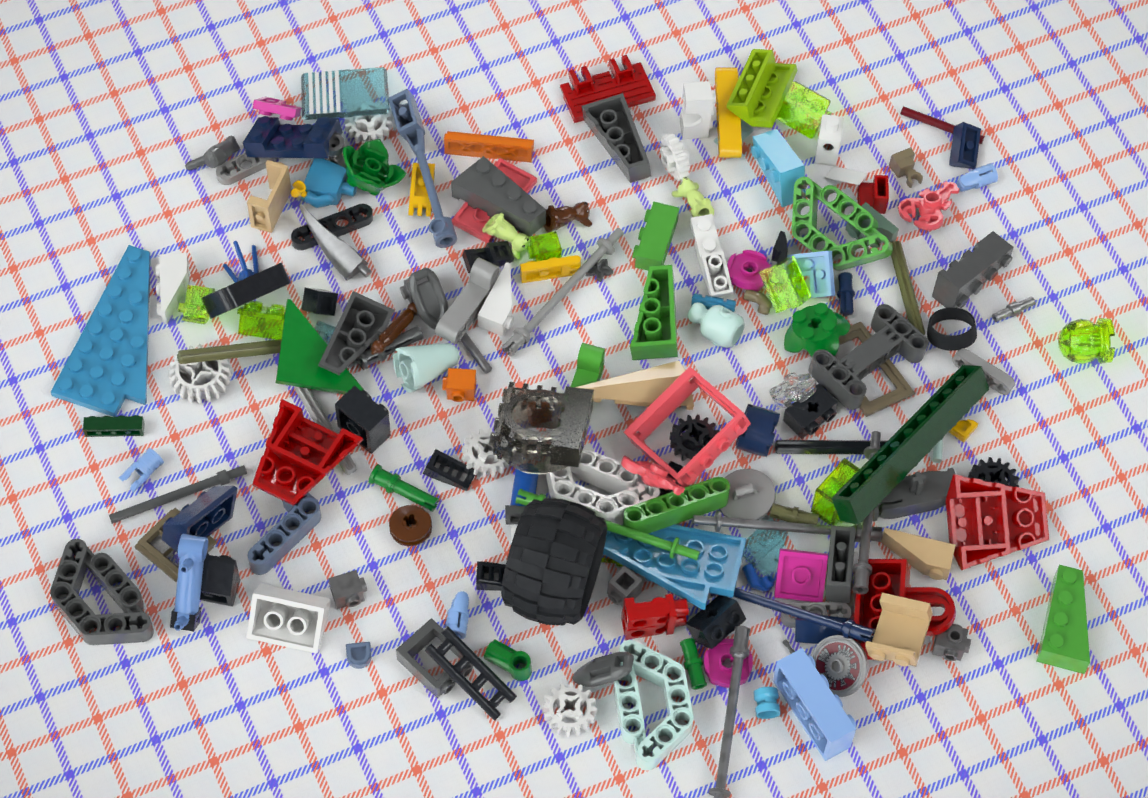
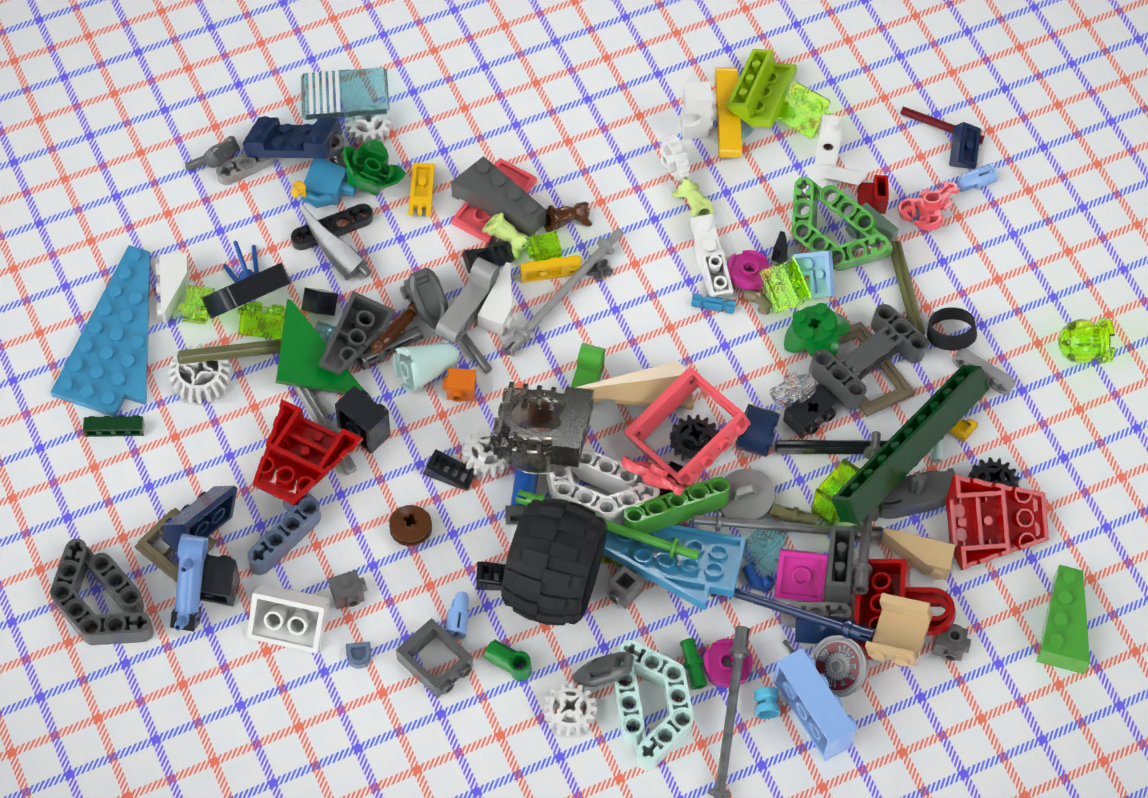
dark grey bar [109,465,247,524] -> none
light blue hinge [119,448,164,492] -> none
tan panel [247,160,291,233] -> none
dark pink plate [253,96,302,121] -> none
green pin [368,464,439,512] -> none
sand blue bar [388,89,457,248] -> none
black bar [425,626,517,721] -> none
orange fence [444,131,534,163] -> none
red hinge [560,55,656,123] -> none
dark grey wedge [581,93,651,183] -> none
red hips [621,594,689,640] -> none
bright green wedge [630,265,678,360] -> none
bright green brick [632,201,679,271] -> none
black brick [685,595,746,649] -> none
light aqua piece [687,302,745,348] -> none
medium azure wedge [751,129,806,207] -> none
dark blue axle [837,272,855,316] -> none
dark tan piece [889,147,923,188] -> none
dark grey wedge [932,231,1014,308] -> none
flat silver bar [992,296,1036,322] -> none

